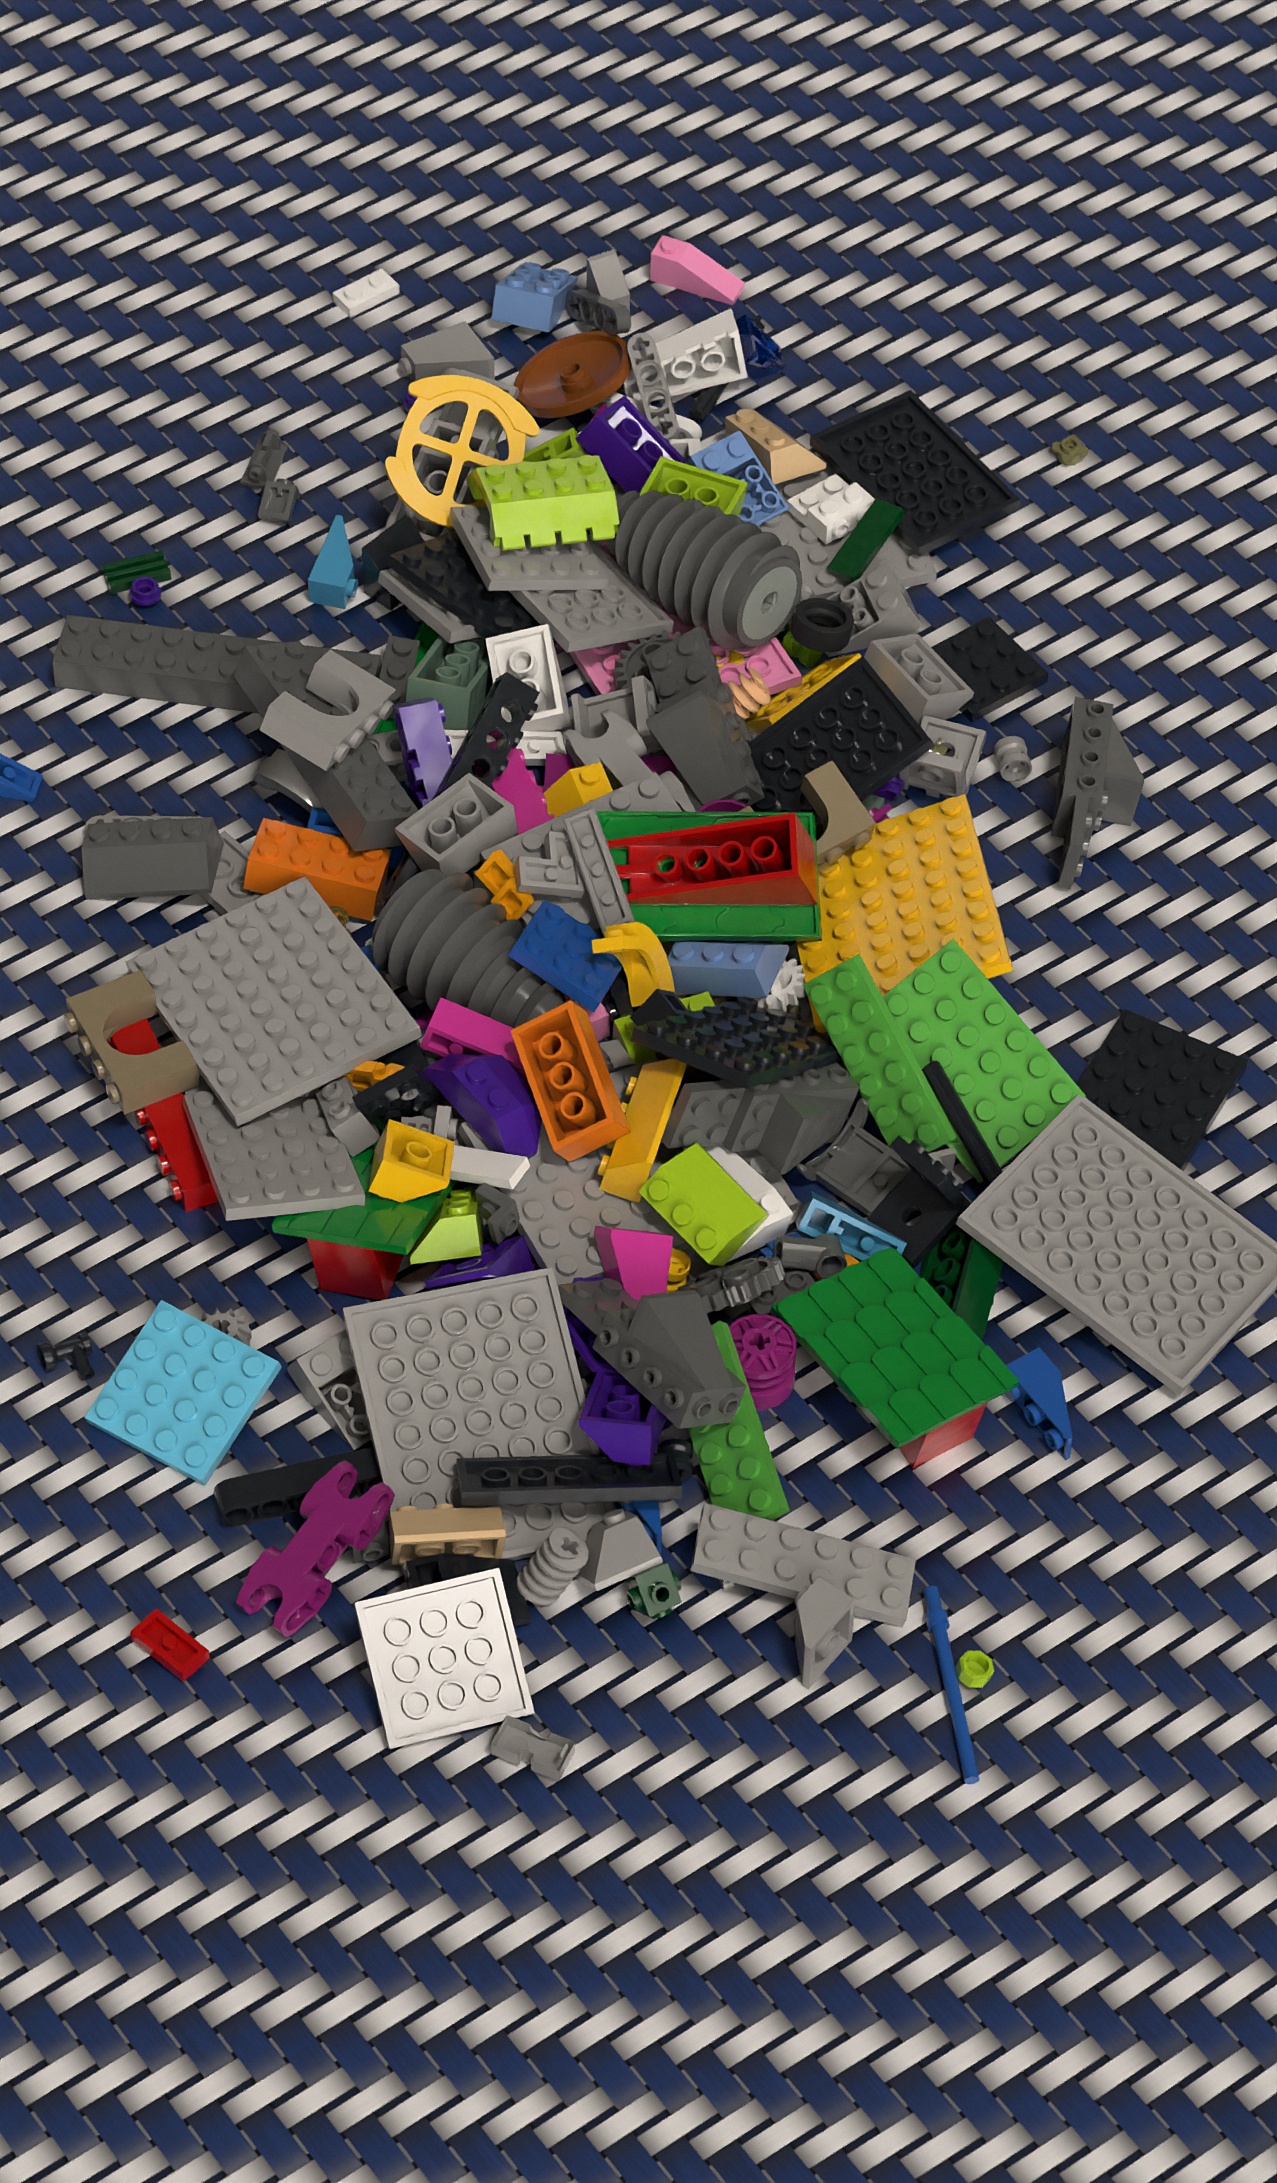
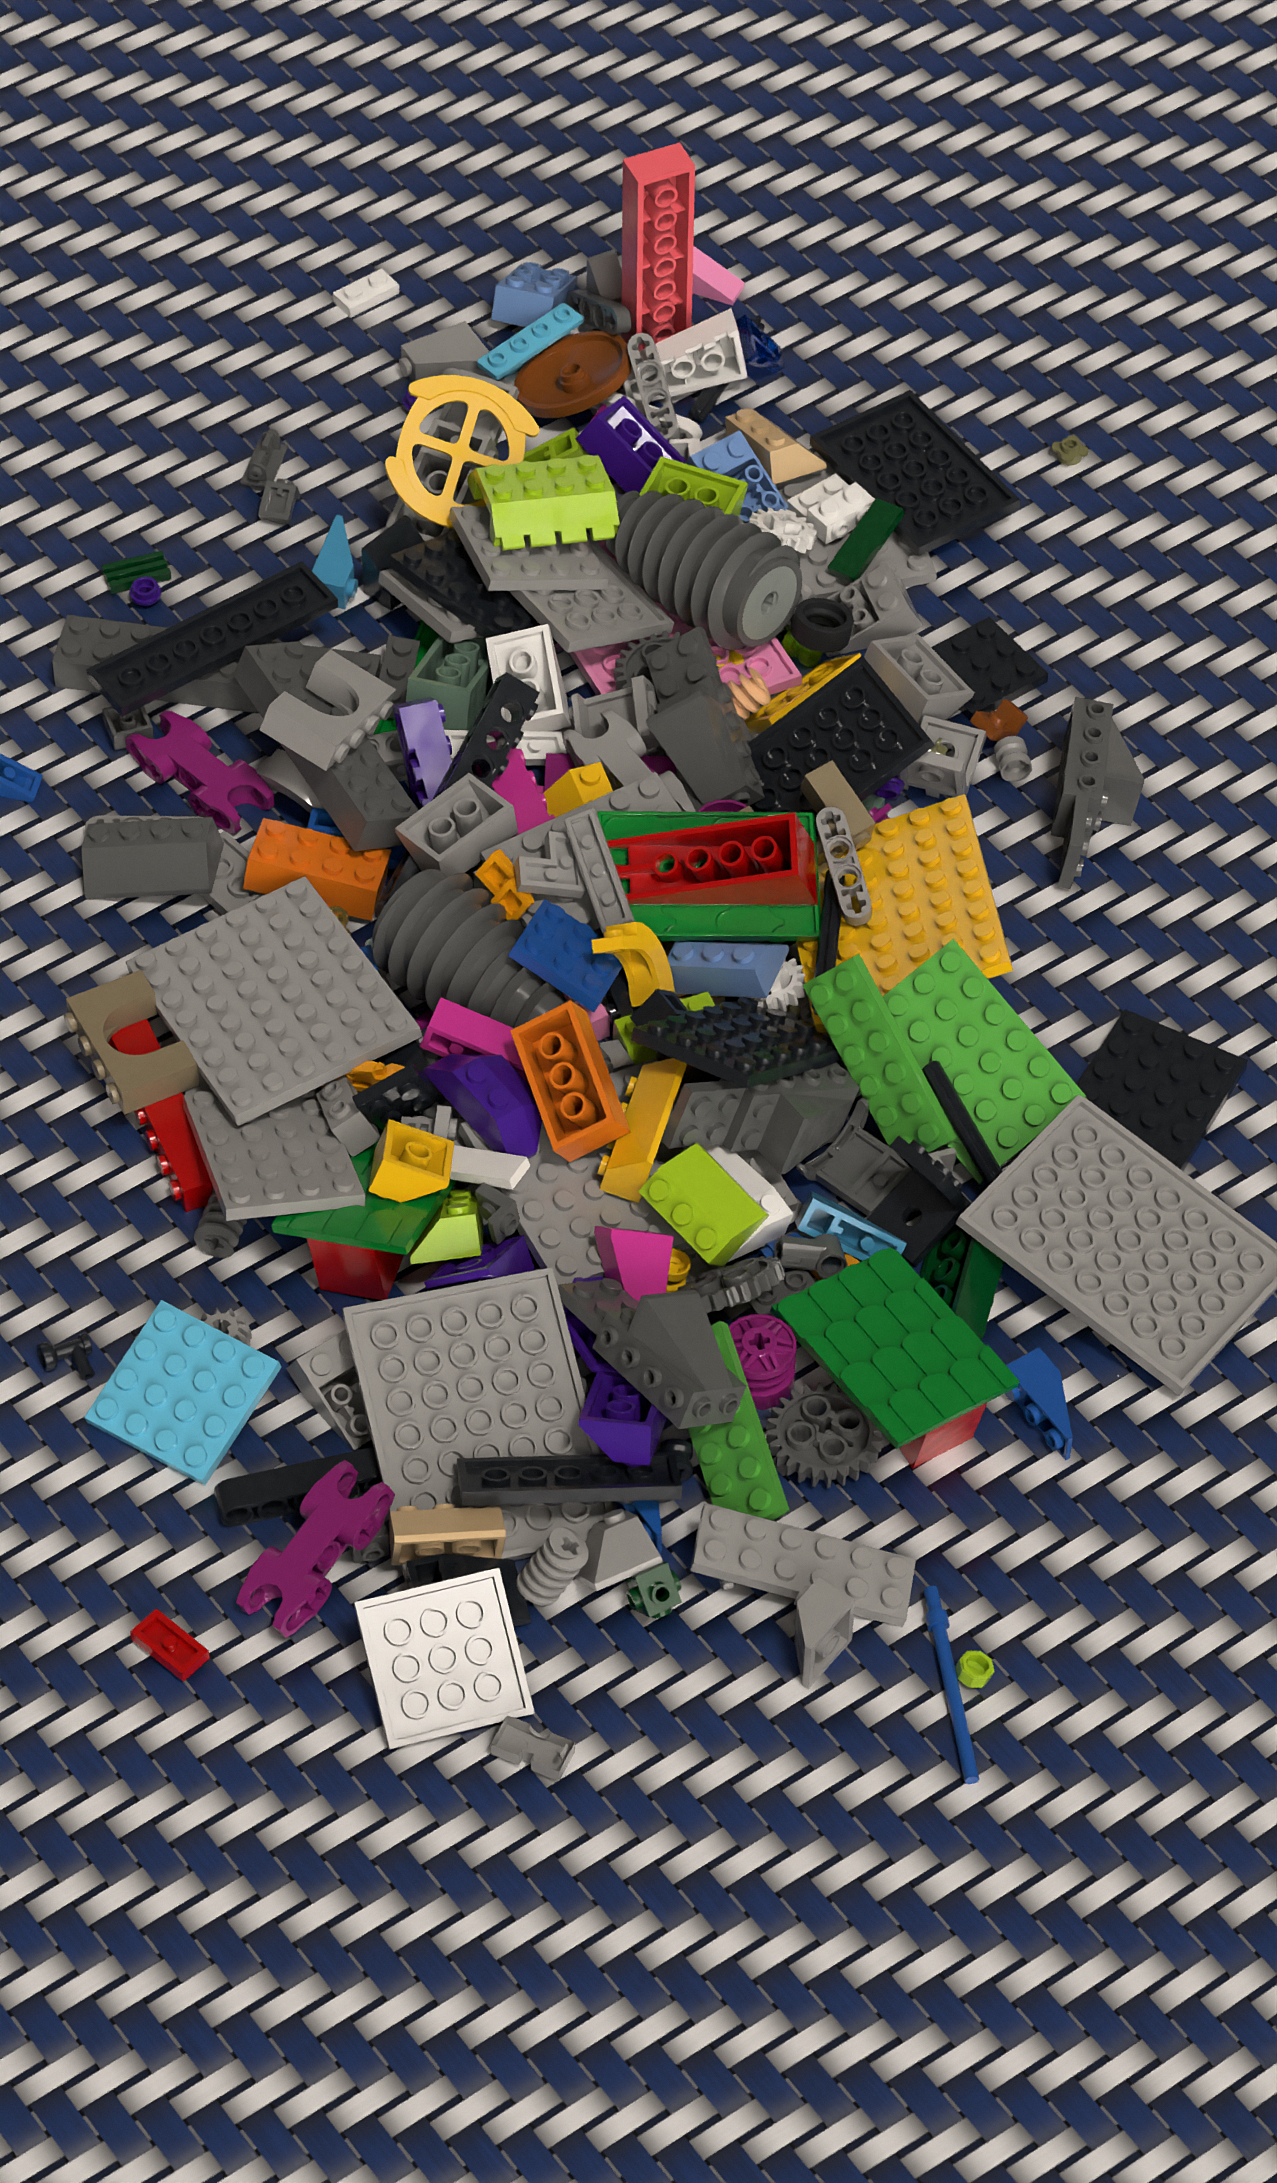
none -> black plate [86,561,338,717]
none -> dark grey piece [102,706,154,750]
none -> magenta piece [126,710,275,834]
none -> dark grey piece [194,1188,248,1258]
none -> medium azure bracket [477,303,583,380]
none -> coral brick [621,142,695,351]
none -> white gear [749,508,817,554]
none -> dark grey gear [766,1383,882,1488]
none -> black axle [811,870,845,1016]
none -> light grey beam [816,807,872,926]
none -> dark orange bracket [970,699,1028,741]

